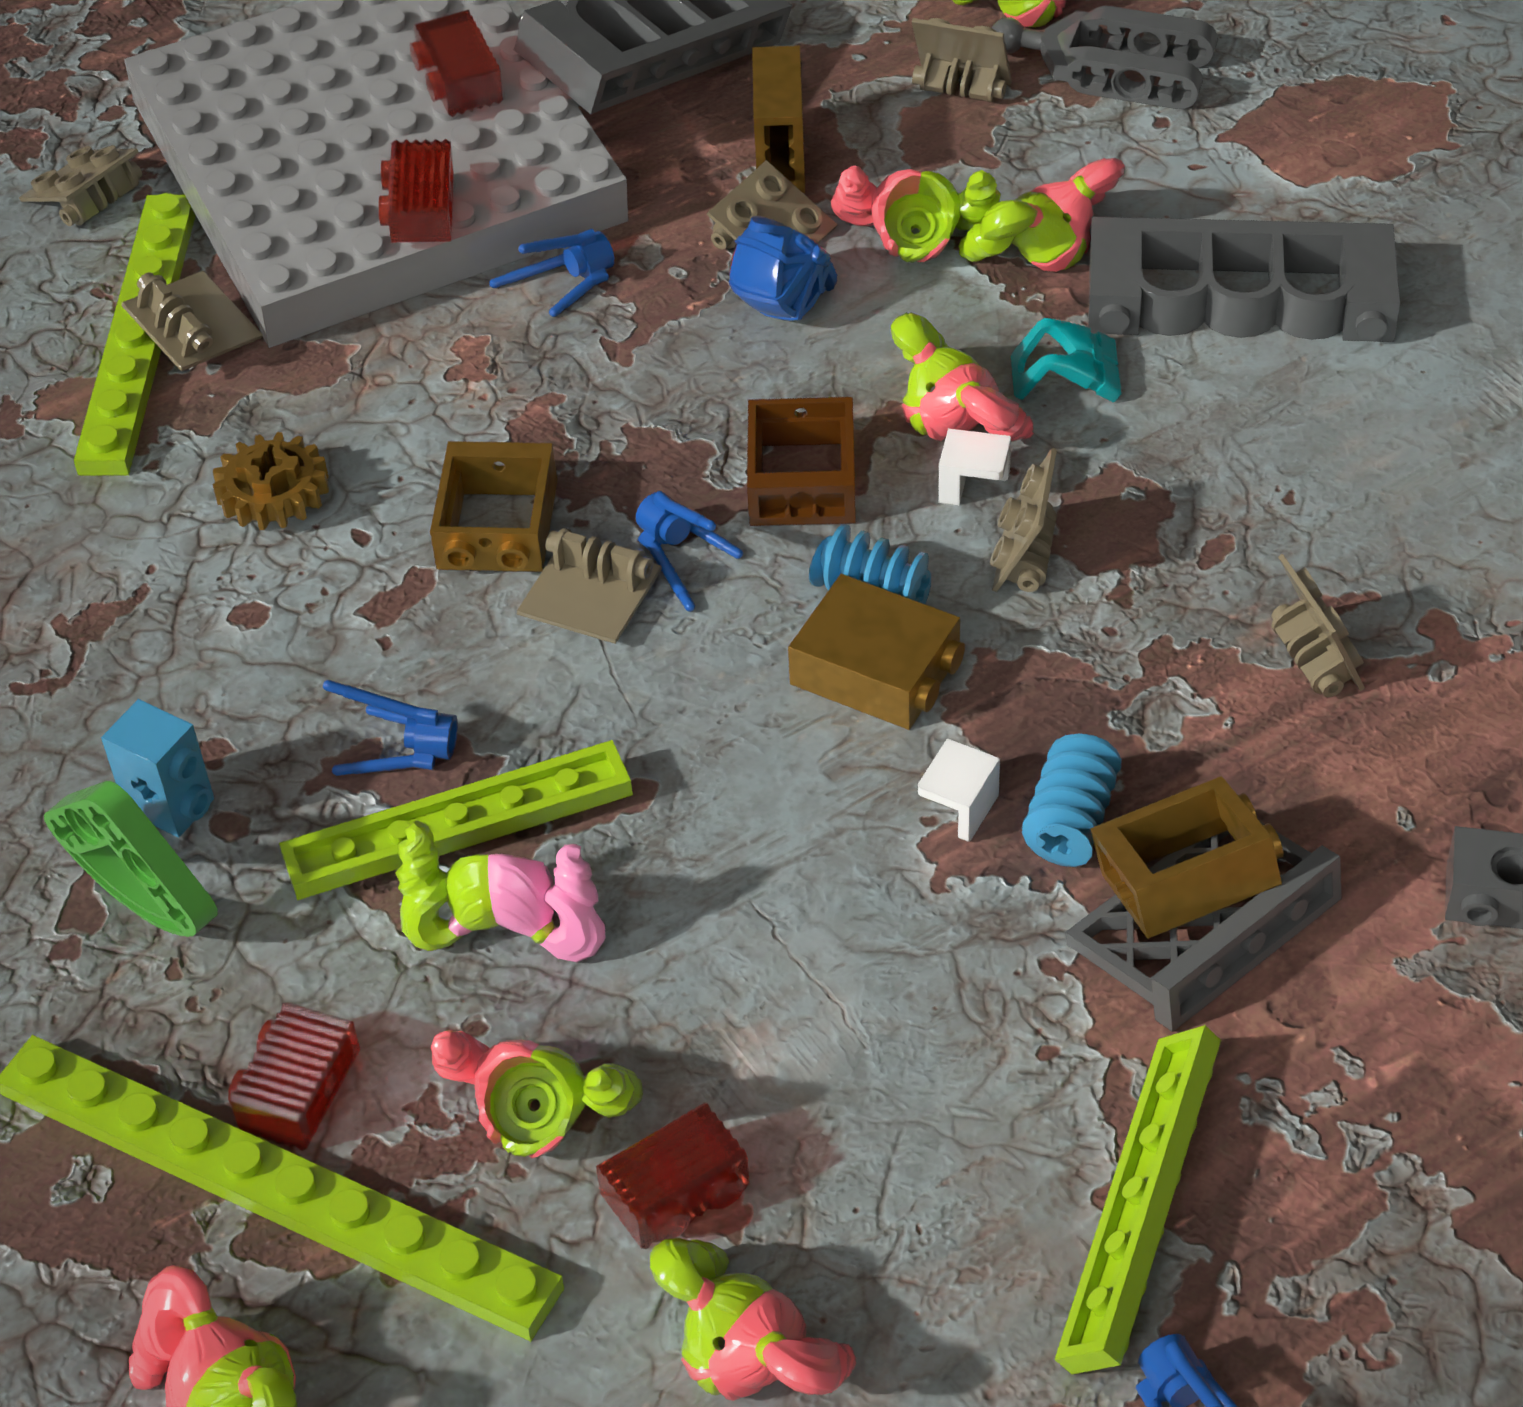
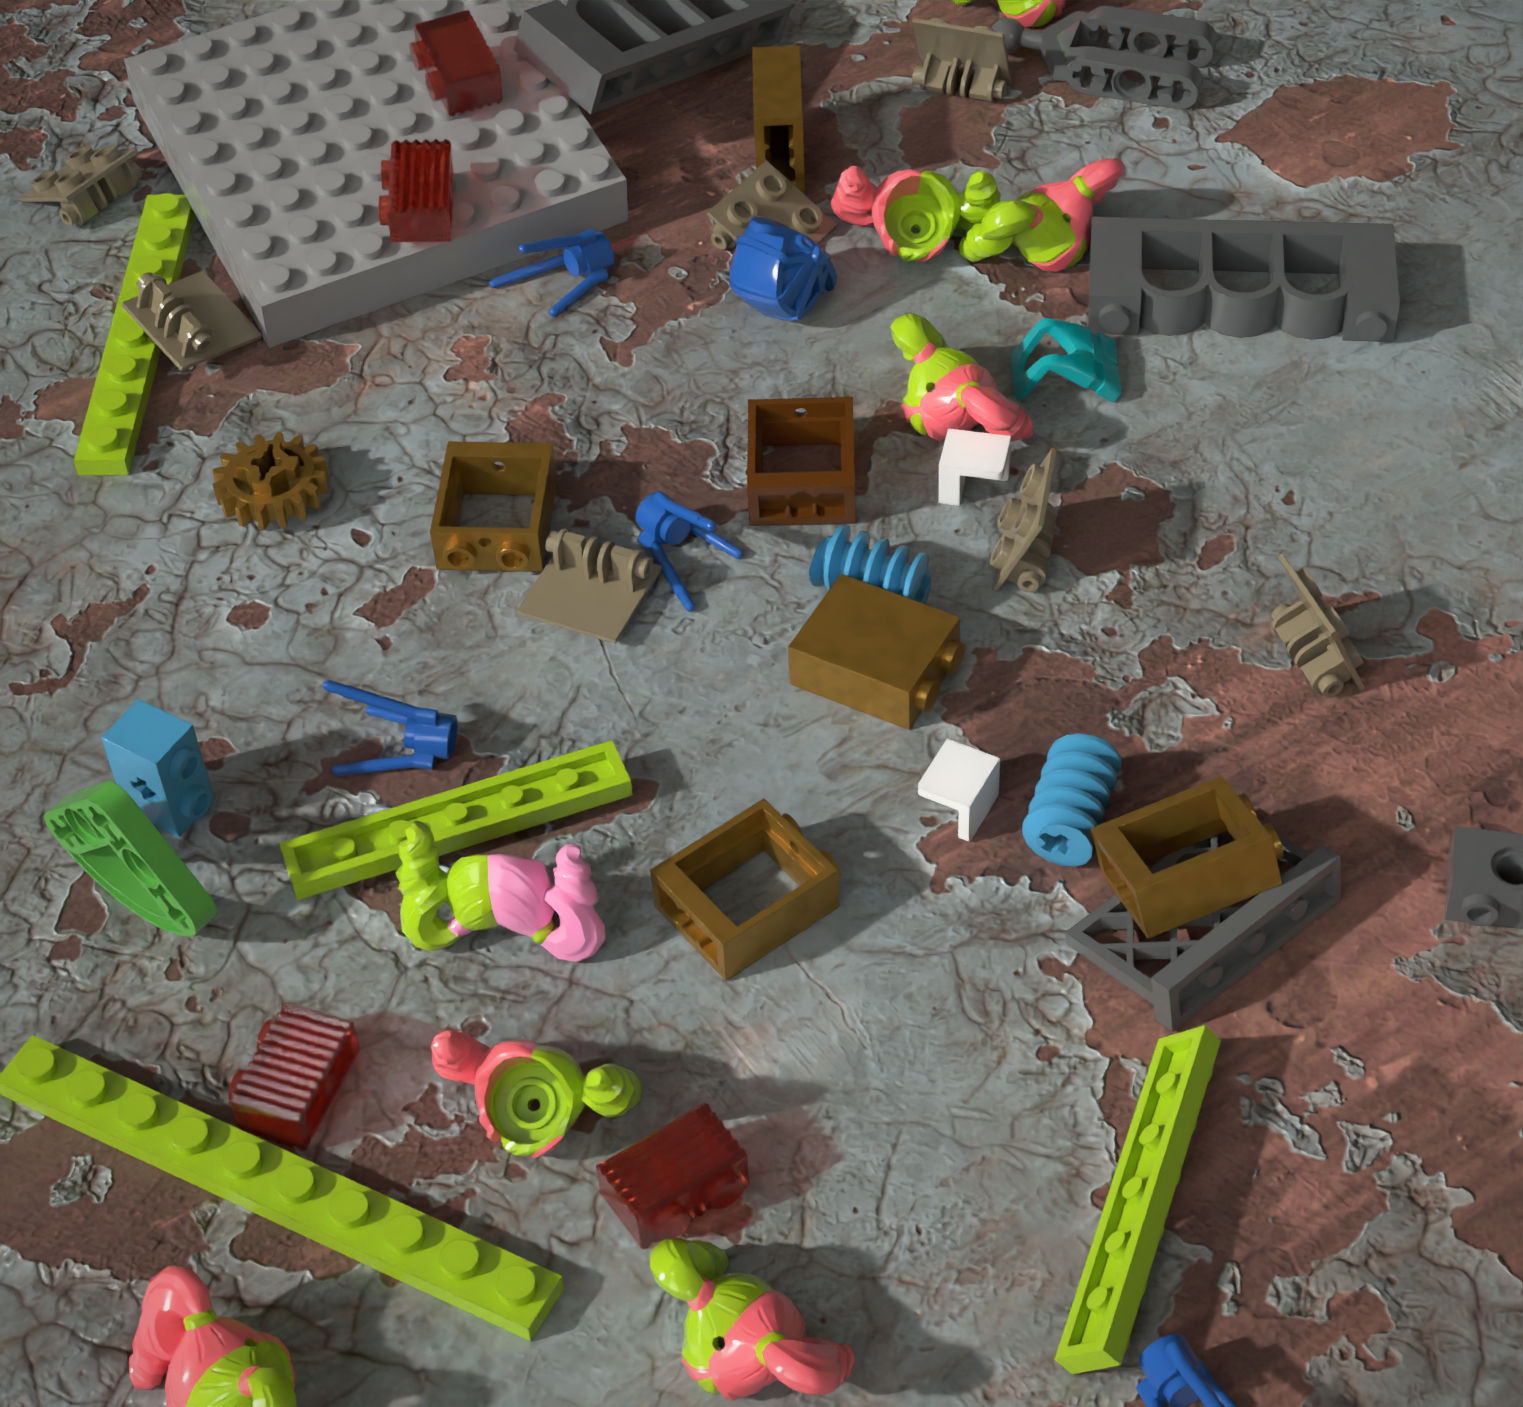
none -> pearl gold window [650,798,841,981]

